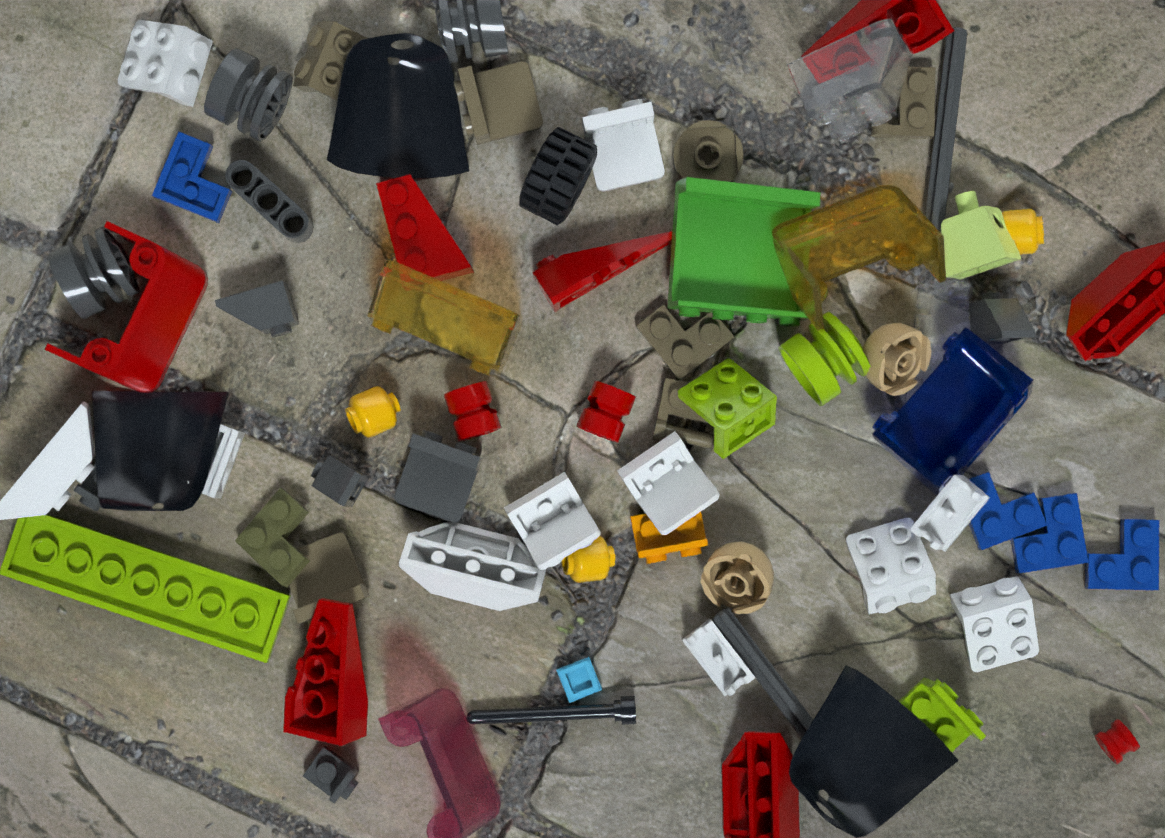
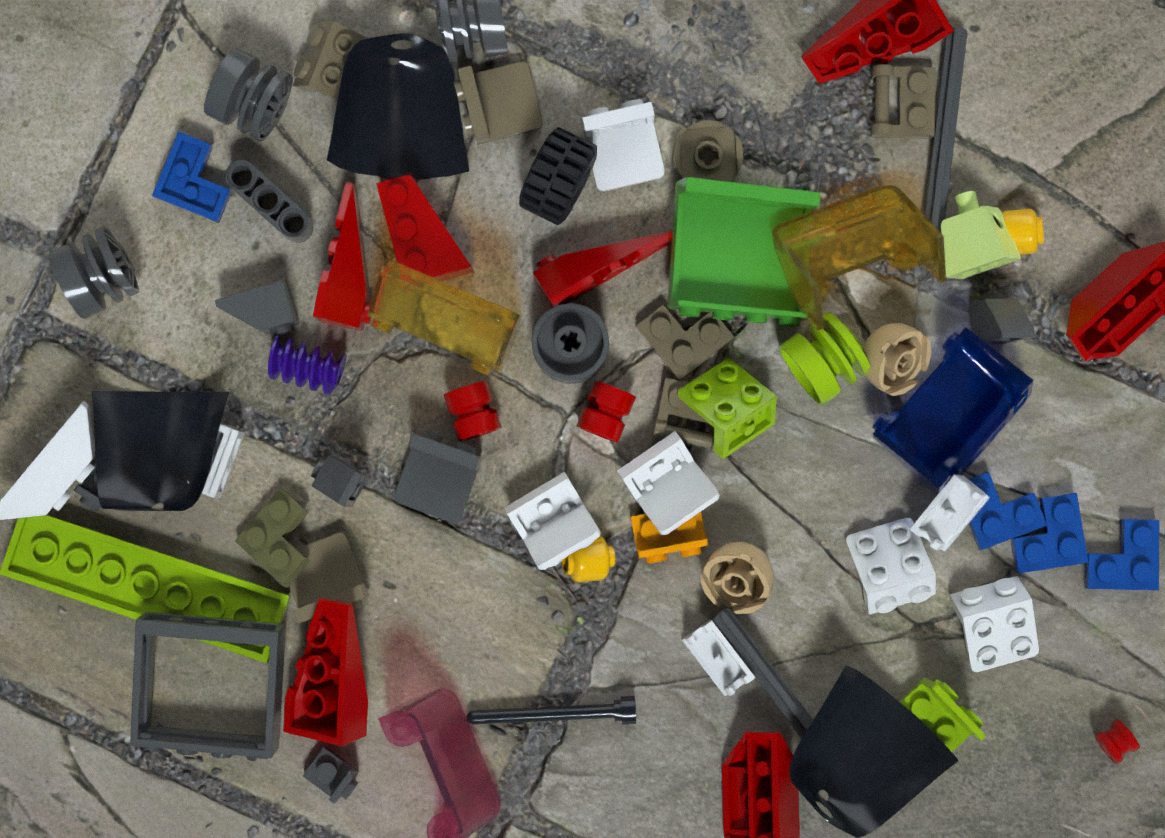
red windscreen [45,221,208,393] -> none
white bracket [118,20,213,107] -> none
yellow head [345,386,401,438] -> none
white wedge [399,521,546,611] -> none
medium azure tile [556,656,602,703] -> none
clear windscreen [787,19,912,141] -> none
none -> dark grey window [130,612,286,761]
none -> dark purple piece [268,335,347,395]
none -> red wedge [313,182,374,331]
none -> dark grey wheel [531,303,610,385]

